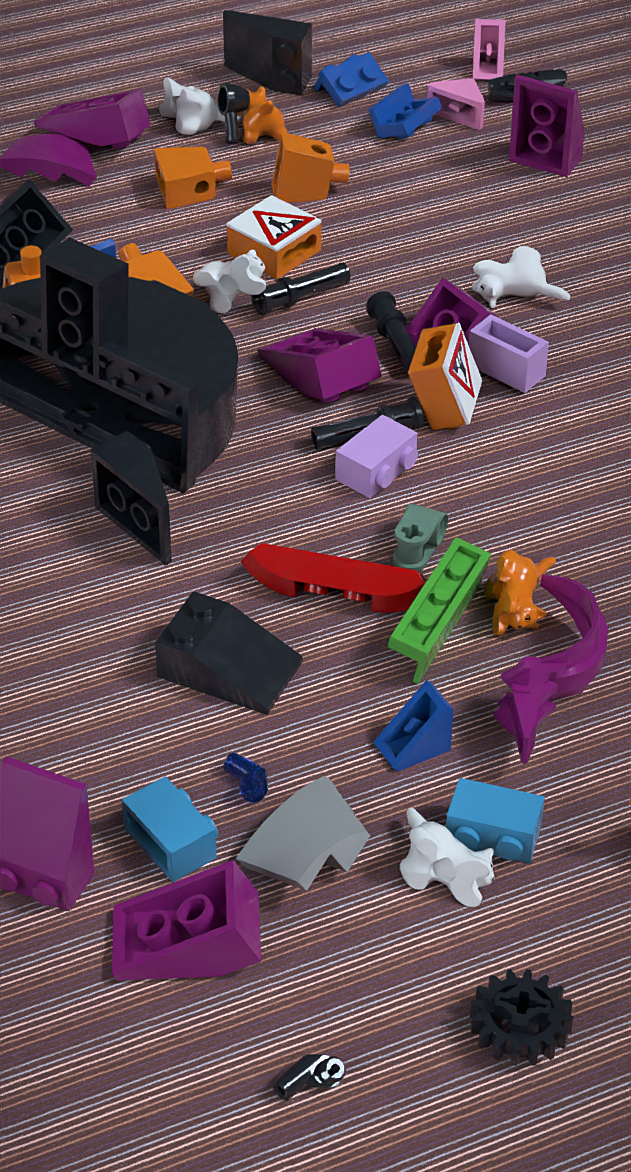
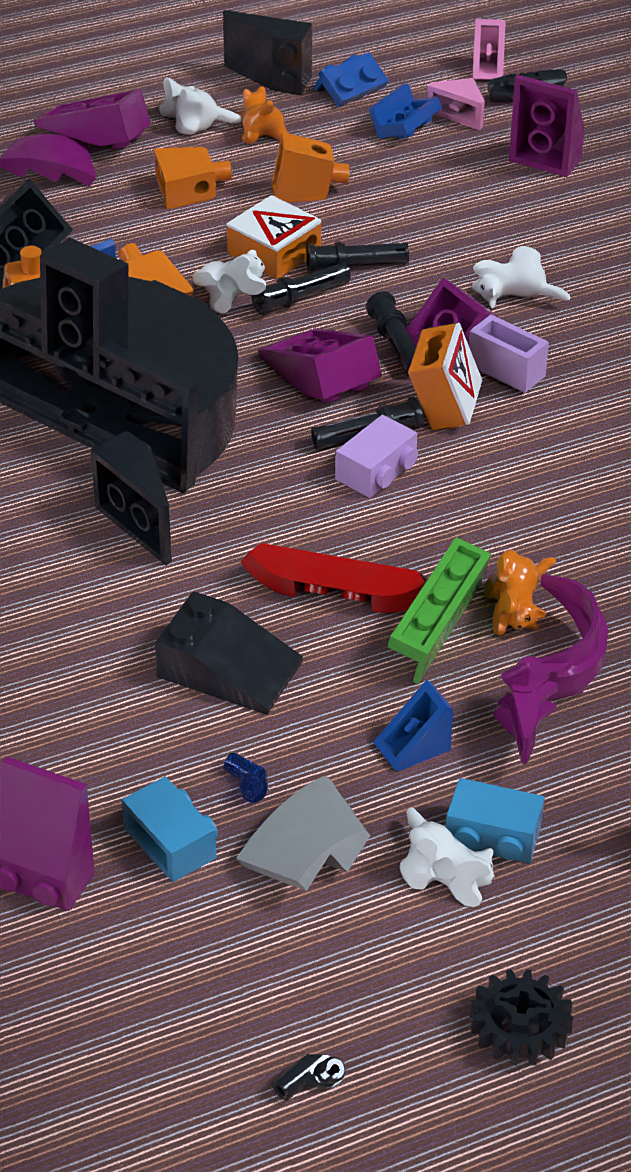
magenta slope [112,860,261,981] -> none
black bar [217,83,250,144] -> none
sand green piece [393,503,448,571] -> none
none -> black pin [306,241,409,273]

